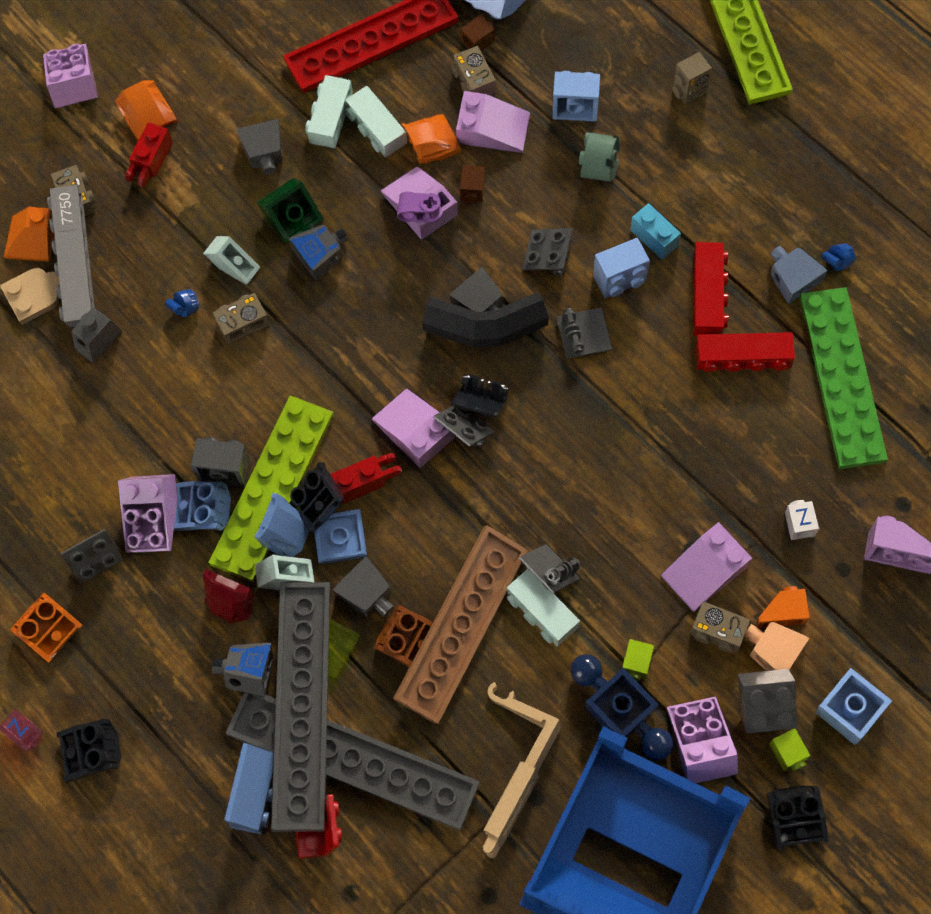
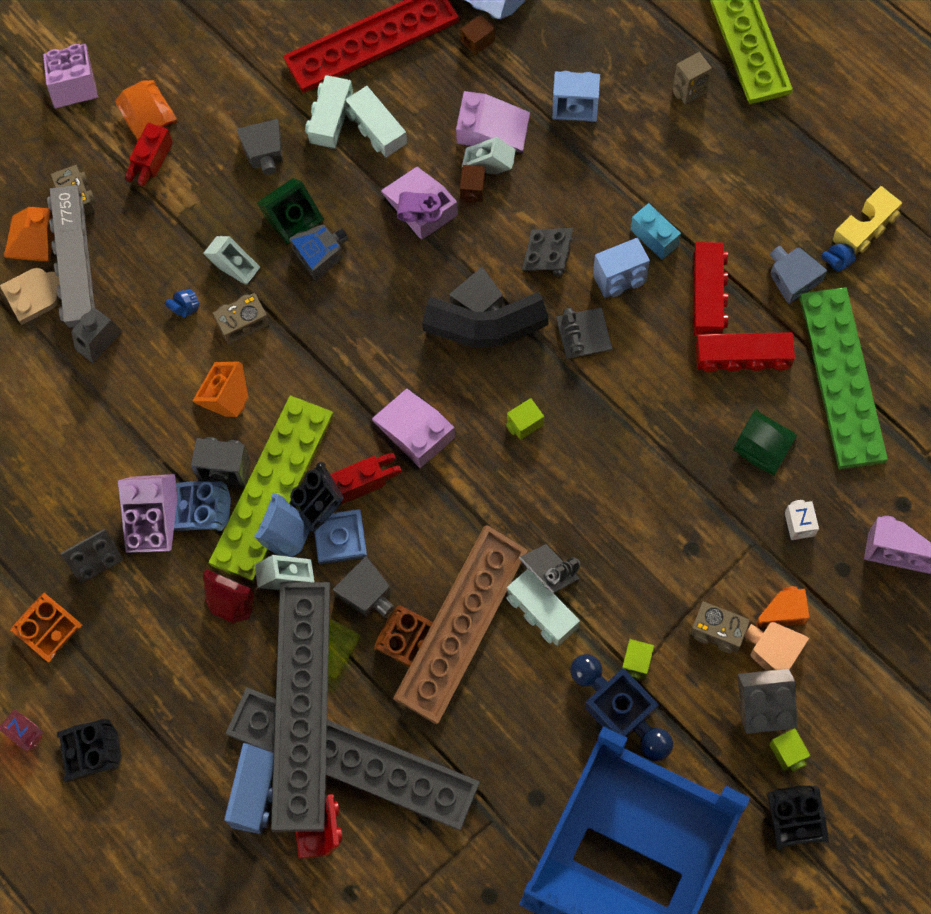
dark grey torso [212,643,274,696] -> none
orange slope [402,114,461,164] -> none
dark grey hinge [434,406,494,448] -> none
black hinge [451,374,509,418] -> none
dark tan brick [452,46,496,95] -> none
tan hinge [483,682,562,858] -> none
sand green brick [579,132,620,182] -> none
lavender slope [661,522,752,612] -> none
lavender slope [667,697,738,783] -> none
light blue brick [815,668,892,745] -> none
none -> orange slope [193,361,248,417]
none -> light aqua slope [462,137,516,174]
none -> lime brick [506,398,544,440]
none -> dark green slope [733,408,797,476]
none -> light yellow arch [832,186,902,255]

